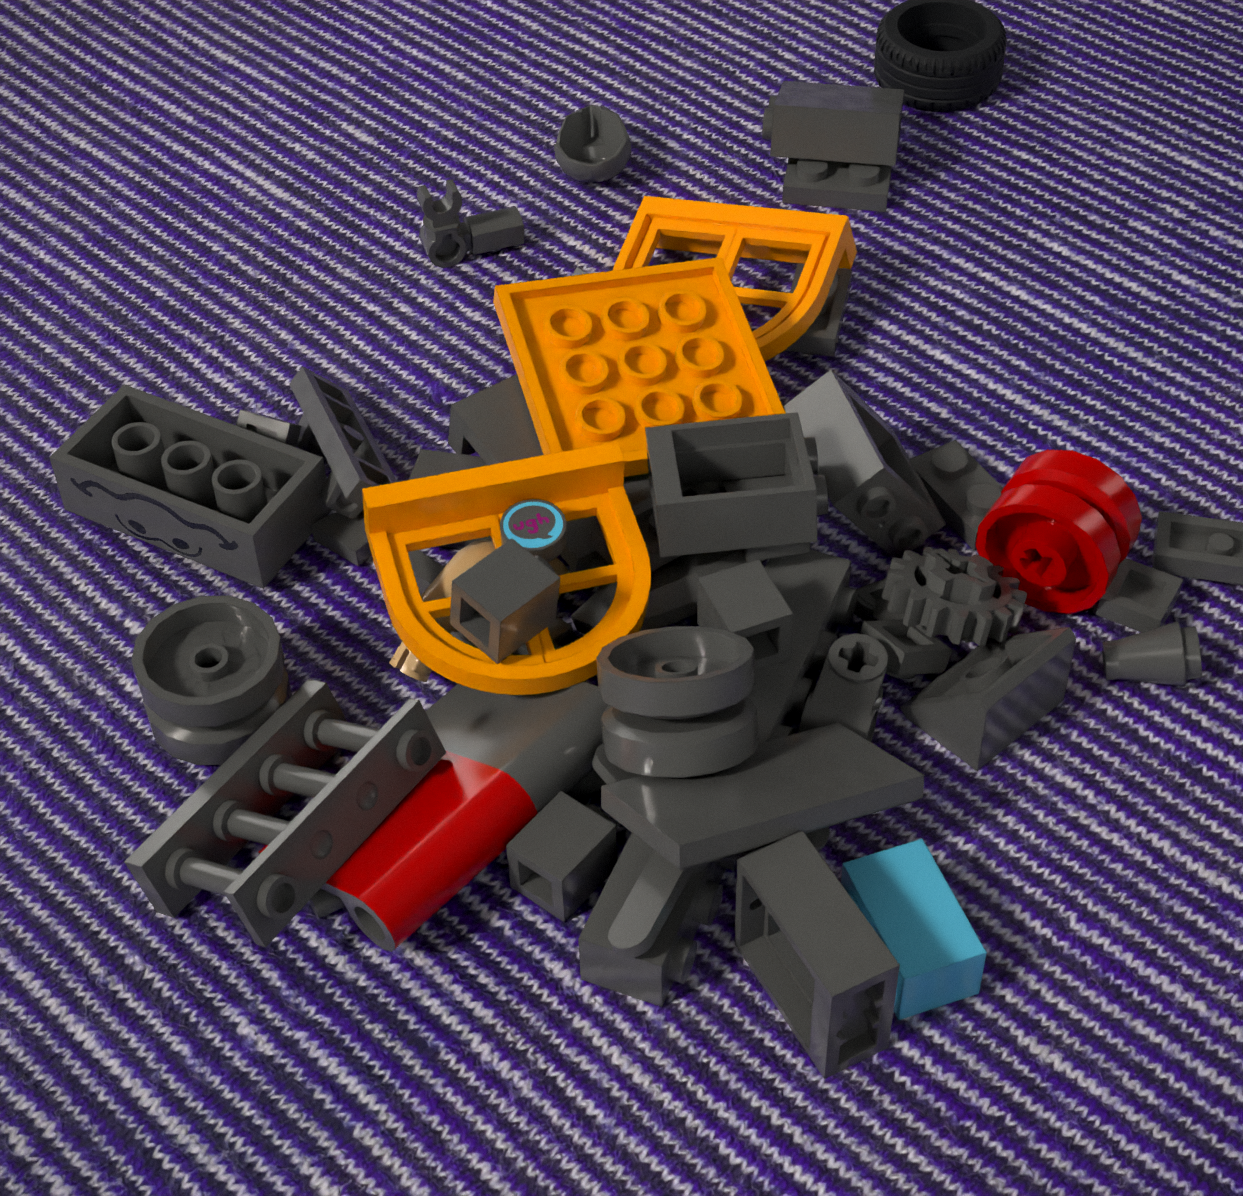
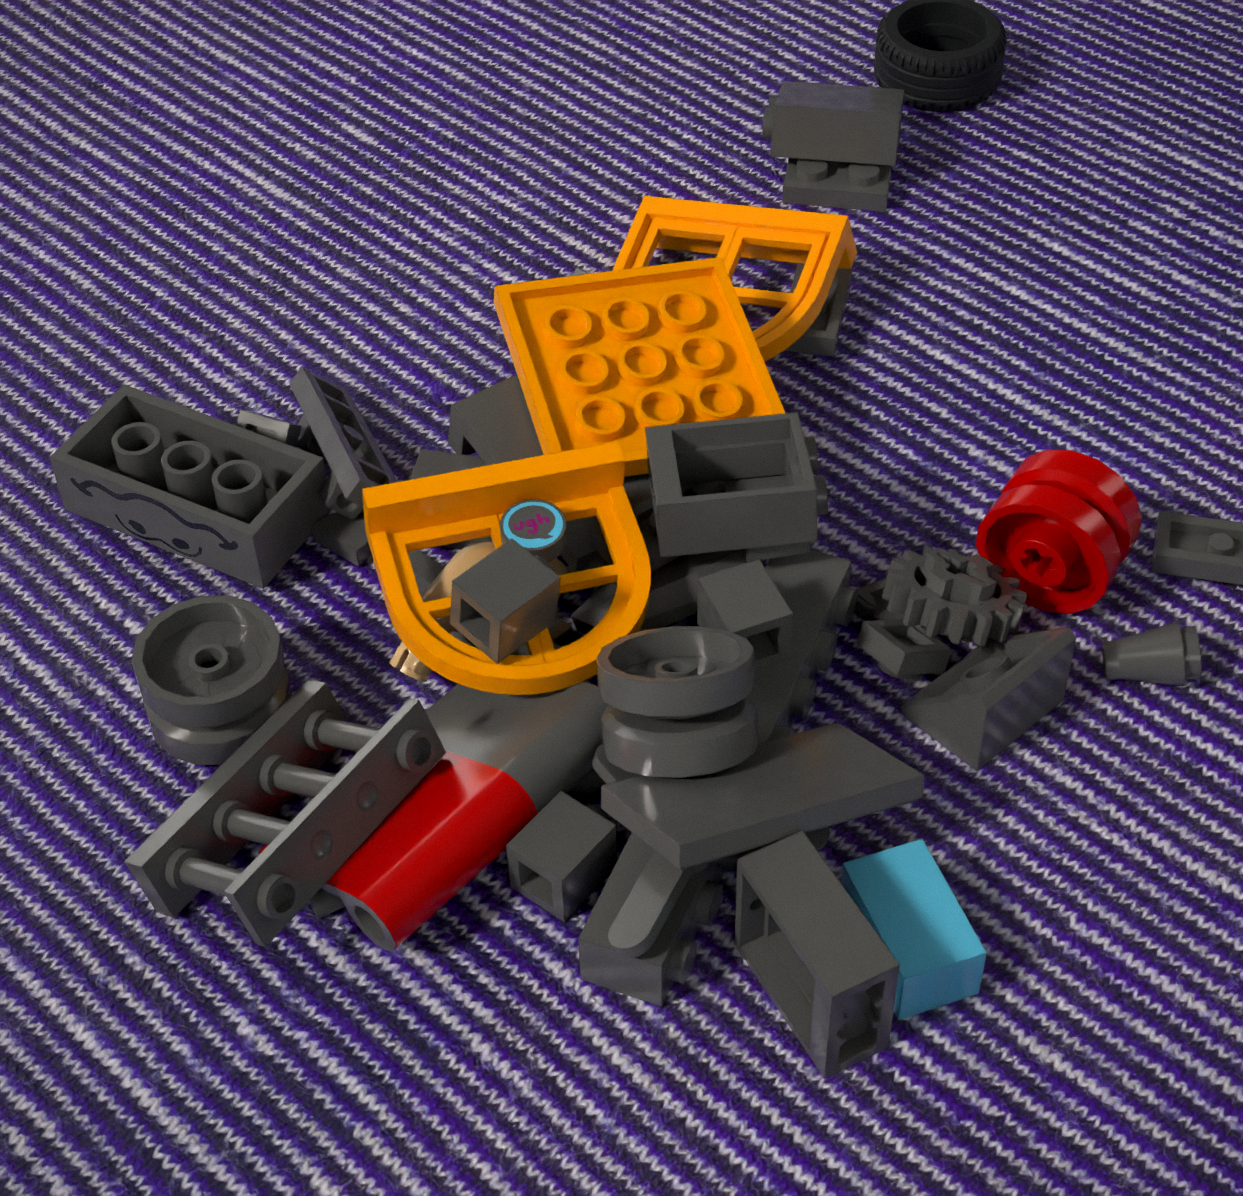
dark grey bar [417,179,524,268] -> none
dark grey hair [554,105,631,183] -> none
dark grey window [783,370,946,559] -> none
dark grey piece [798,633,888,742] -> none
dark grey plate [910,440,1003,551] -> none
dark grey plate [1096,558,1183,632] -> none

